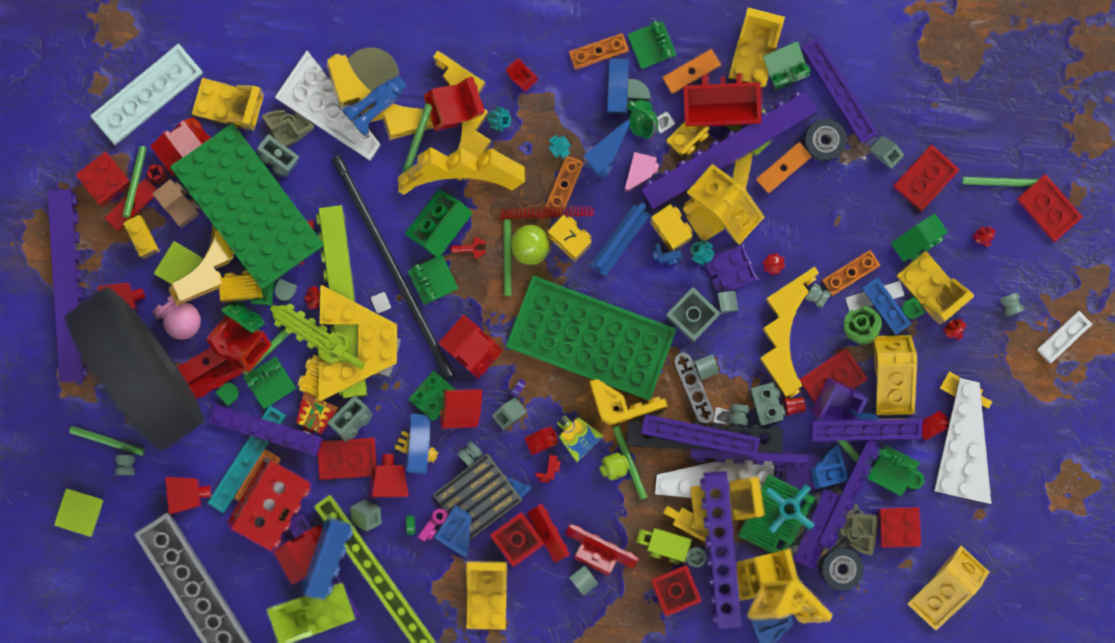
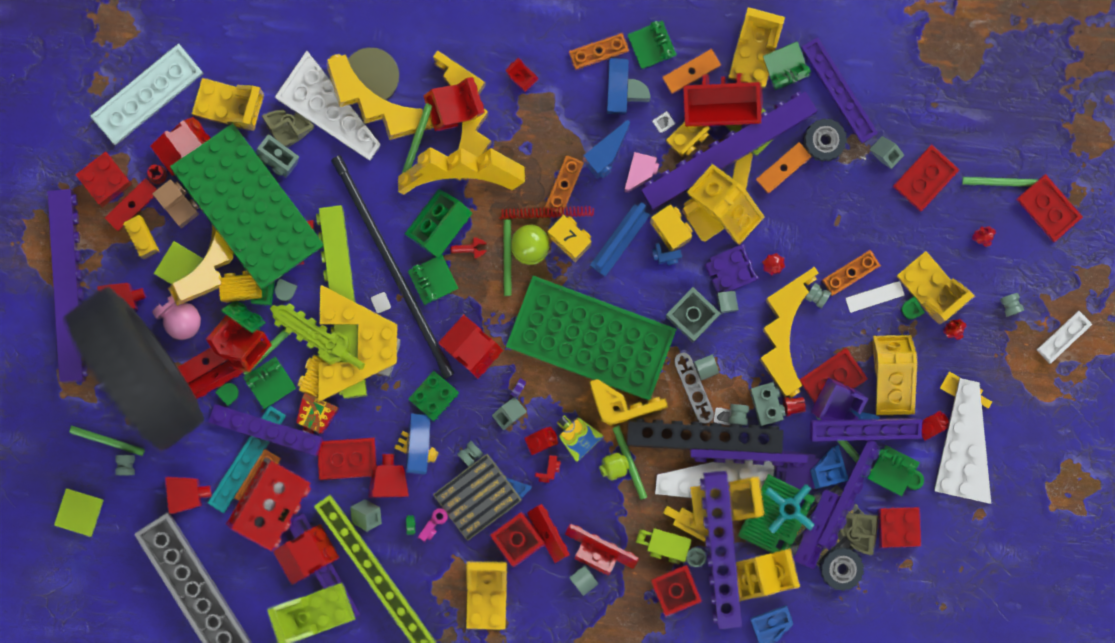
bright green bar [122,146,147,218] -> none
blue slope [301,516,353,599] -> none
red piece [304,286,320,310] -> none
sand green brick [328,396,373,442] -> none
blue piece [341,75,407,137] -> none
blue wing [434,505,472,558] -> none
red slope [441,389,482,429] -> none
teal gear [488,107,511,131] -> none
teal gear [548,135,572,159] -> none
green hair [627,99,658,139] -> none
dark purple plate [642,414,760,458] -> none
teal gear [691,240,714,265] -> none
yellow bracket [747,580,833,623] -> none
bright green cone [844,306,882,345] -> none
blue plate [862,277,911,335] -> none
green brick [891,214,948,262] -> none
yellow bracket [908,546,989,630] -> none

